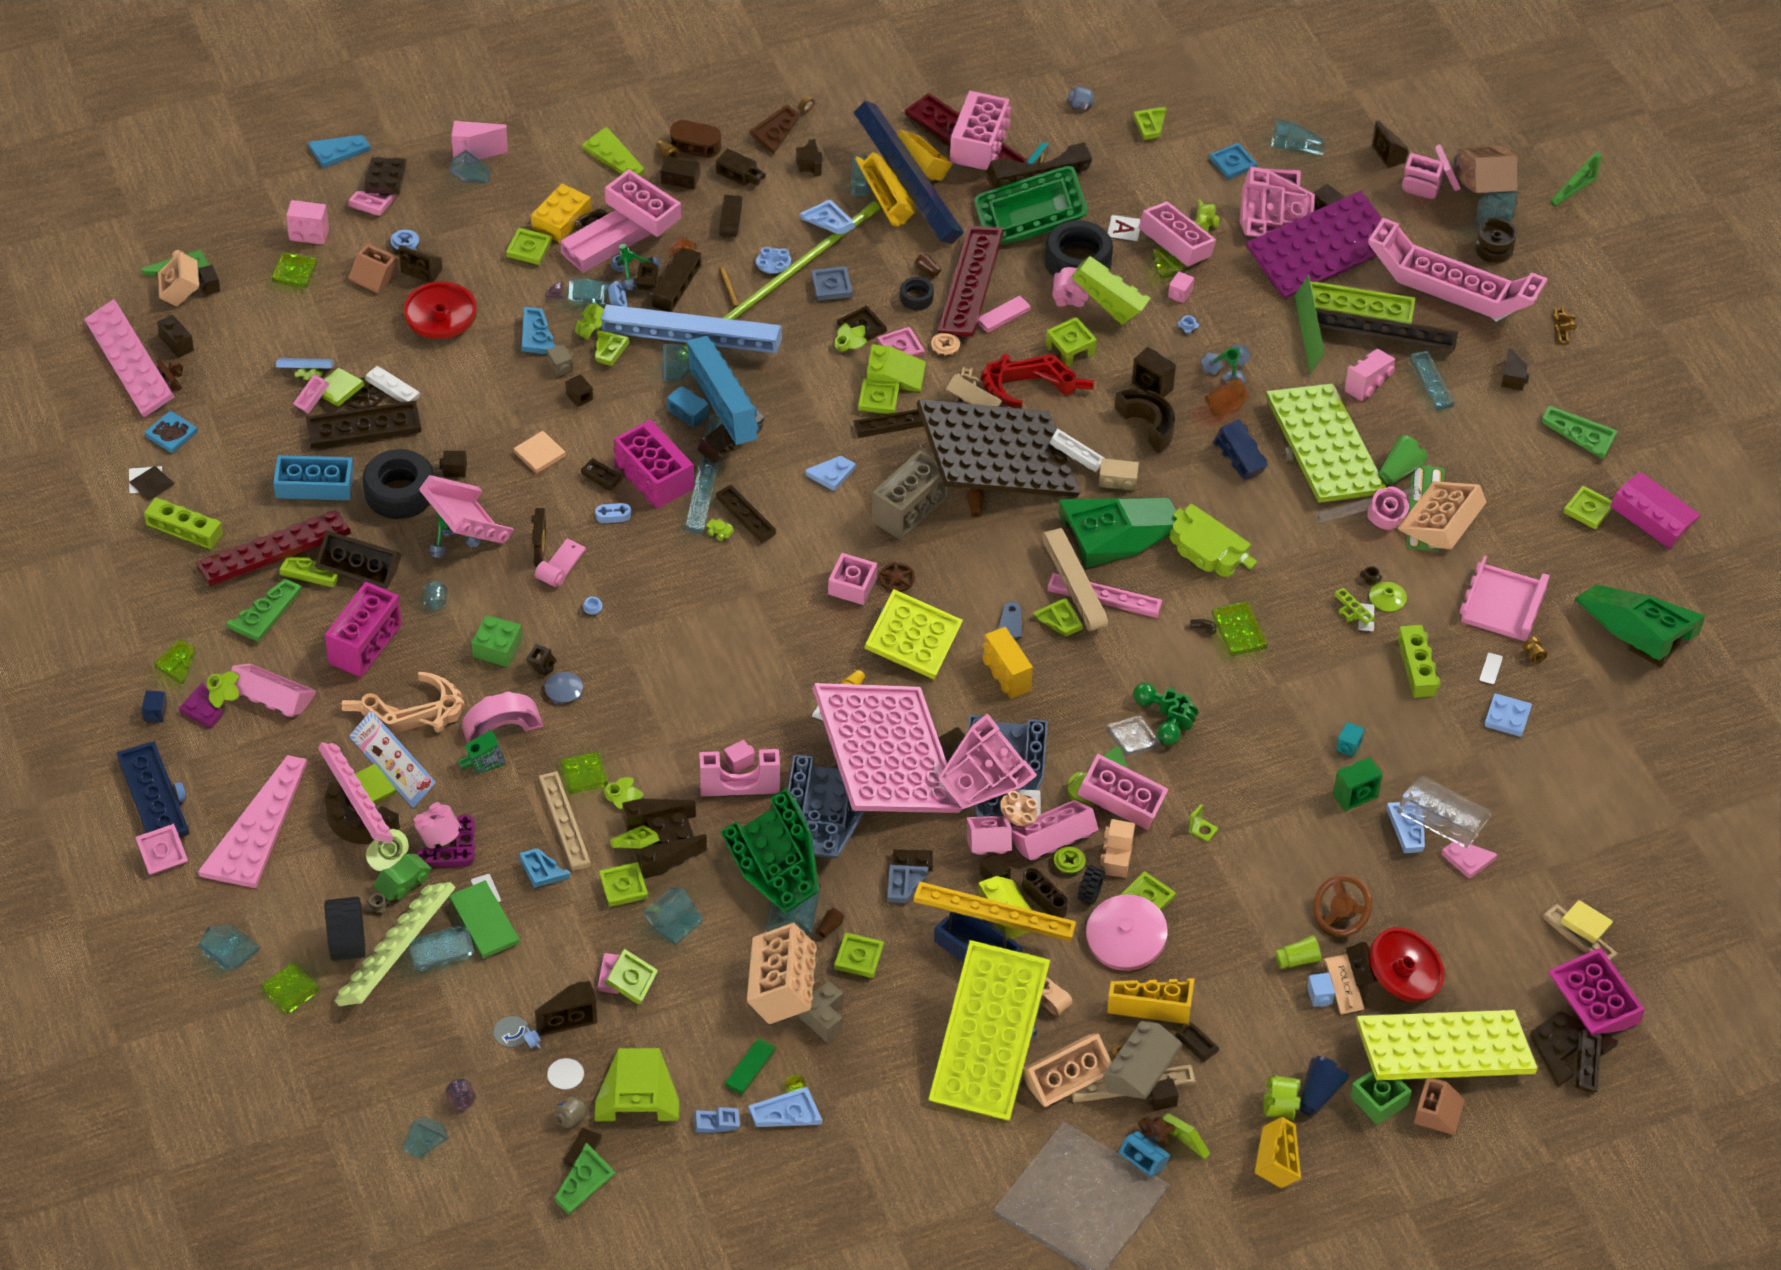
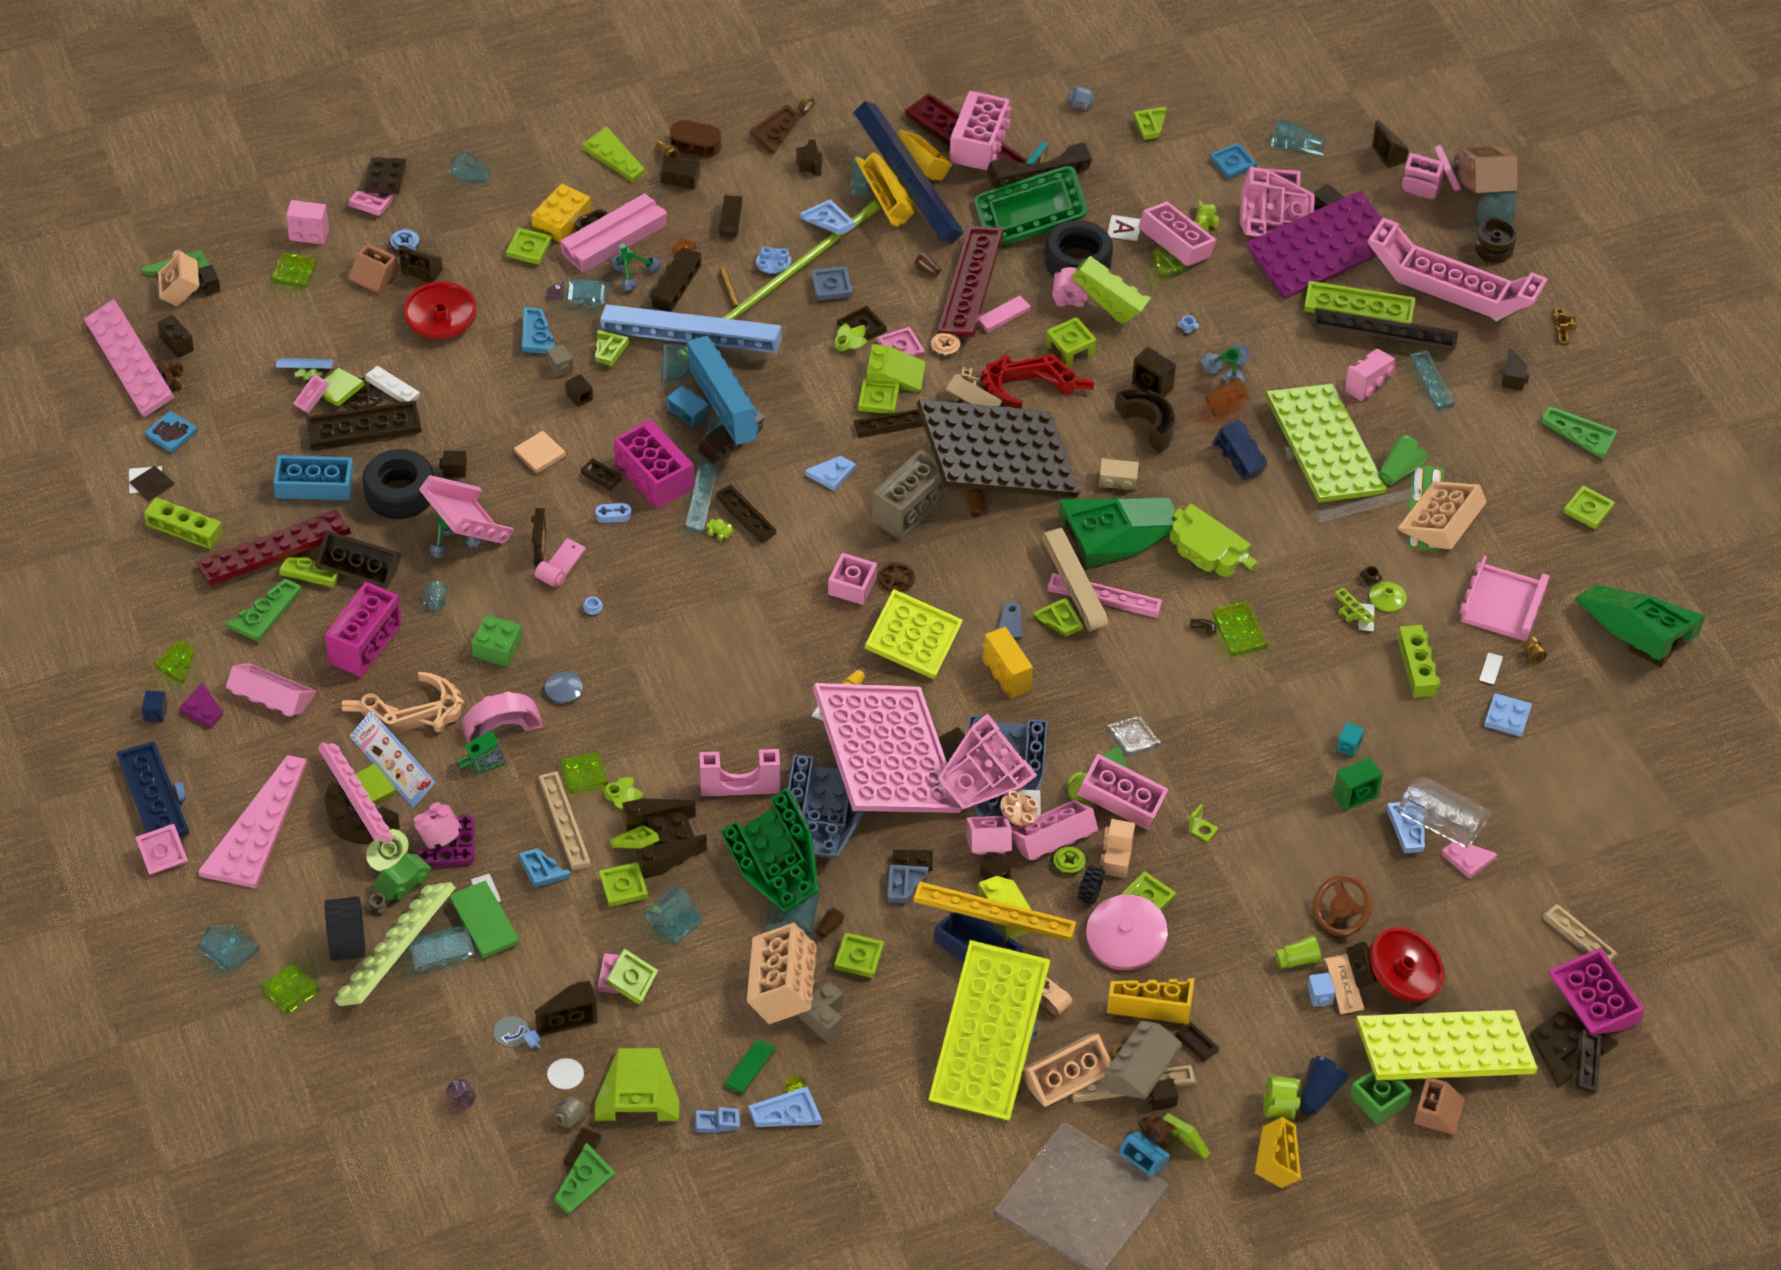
lime plate [207,671,239,708] -> none
dark azure wing [308,135,371,168] -> none
clear light blue slope [403,1116,449,1159] -> none
bright pink slope [451,121,508,162] -> none
dark brown brick [526,644,557,676] -> none
lime plate [575,303,604,339] -> none
bright pink brick [605,169,681,237] -> none
light blue beam [608,281,627,307] -> none
dark brown brick [636,261,659,291] -> none
dark brown brick [716,148,766,186] -> none
bright pink brick [724,740,755,774] -> none
black tyre [900,277,934,310] -> none
dark brown beam [1022,868,1068,918] -> none
white plate [1049,429,1104,472] -> none
green piece [1133,682,1199,746] -> none
bright pink brick [1168,271,1195,303] -> none
bright green sticker [1294,275,1325,374] -> none
bright pink brick [1368,487,1409,531] -> none
bright green wing [1551,151,1602,207] -> none
light yellow tile [1560,900,1613,944] -> none
dark pink slope [1610,472,1701,549] -> none

